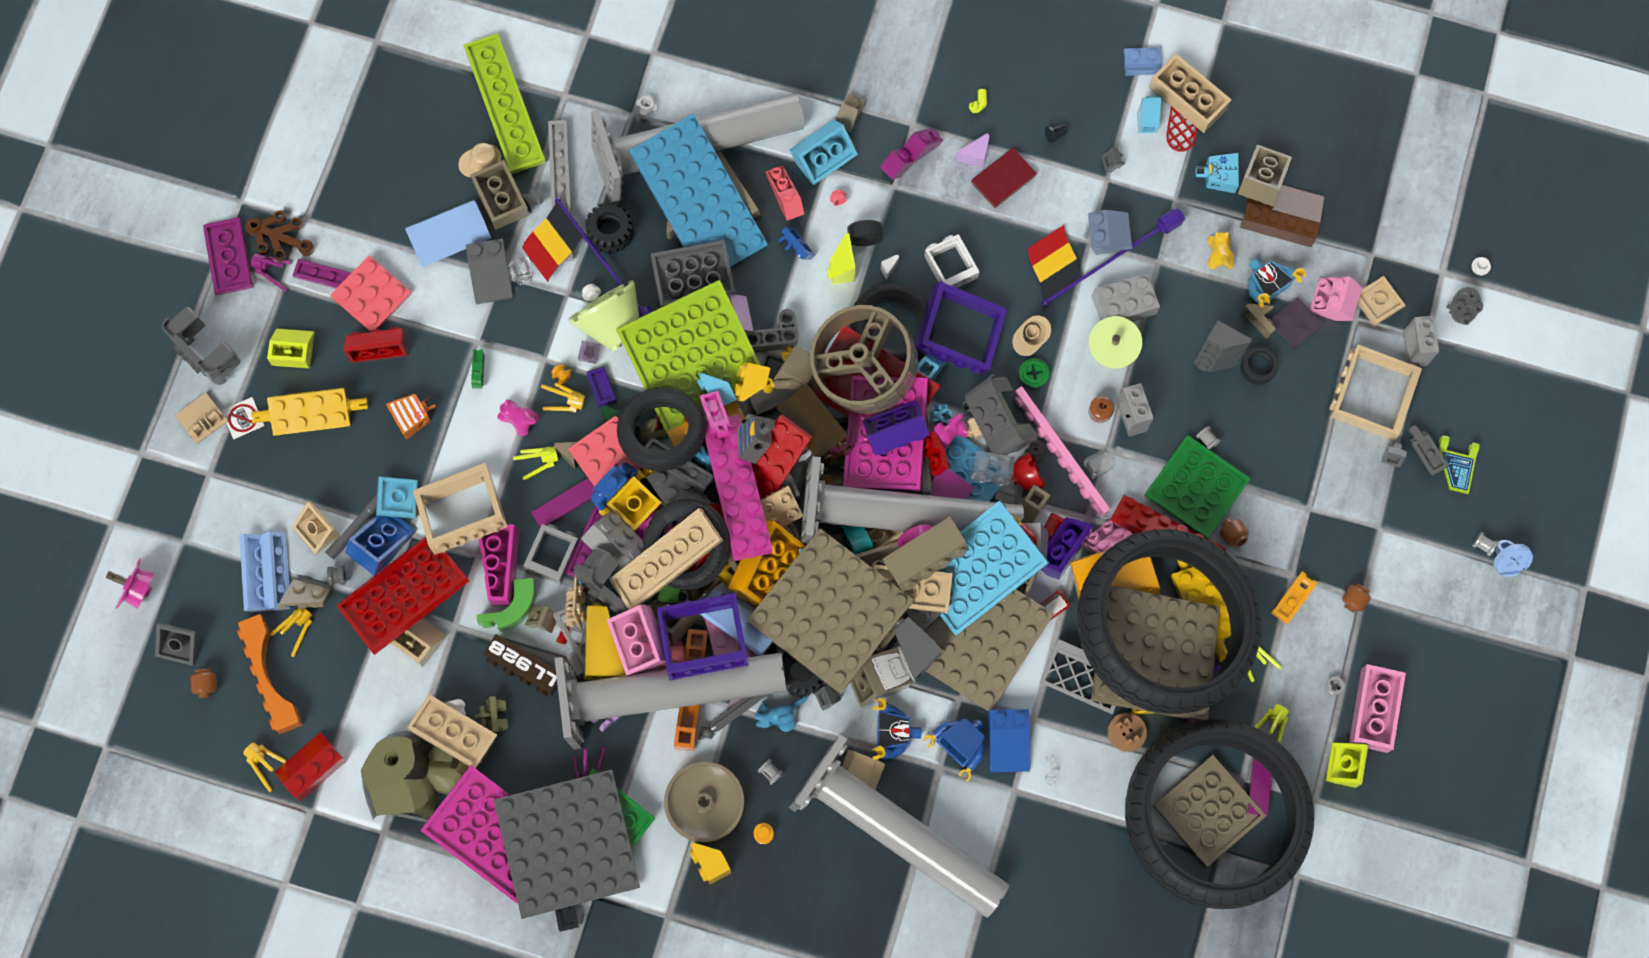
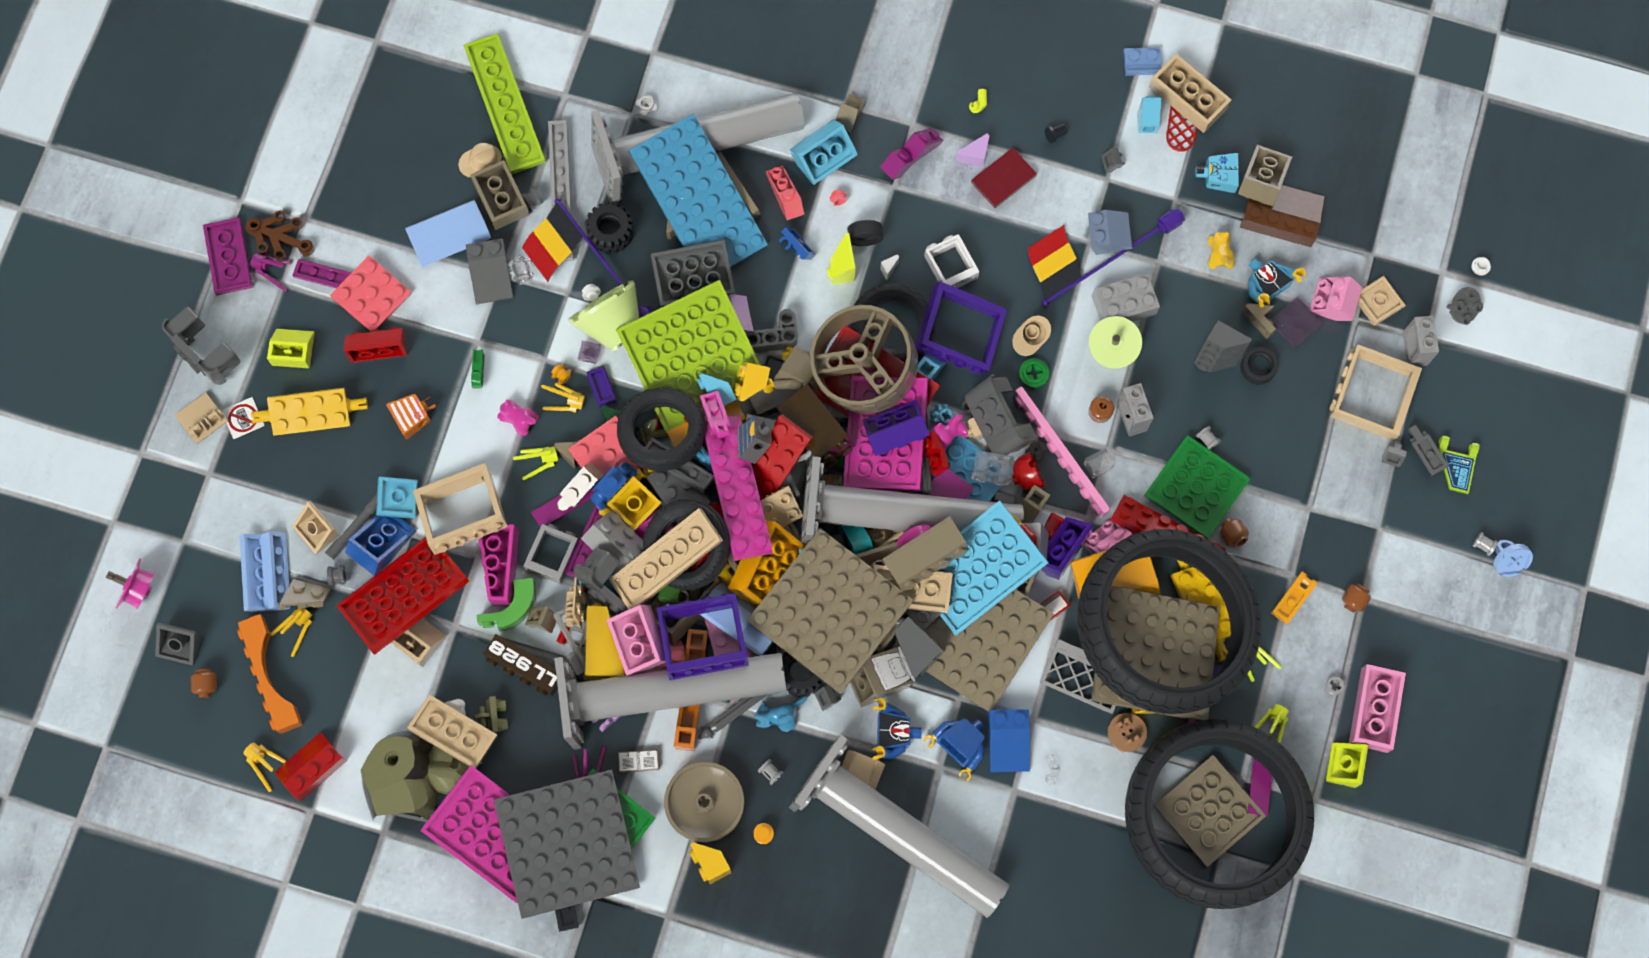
none -> brick [558,462,604,511]
none -> white tile [618,750,659,773]

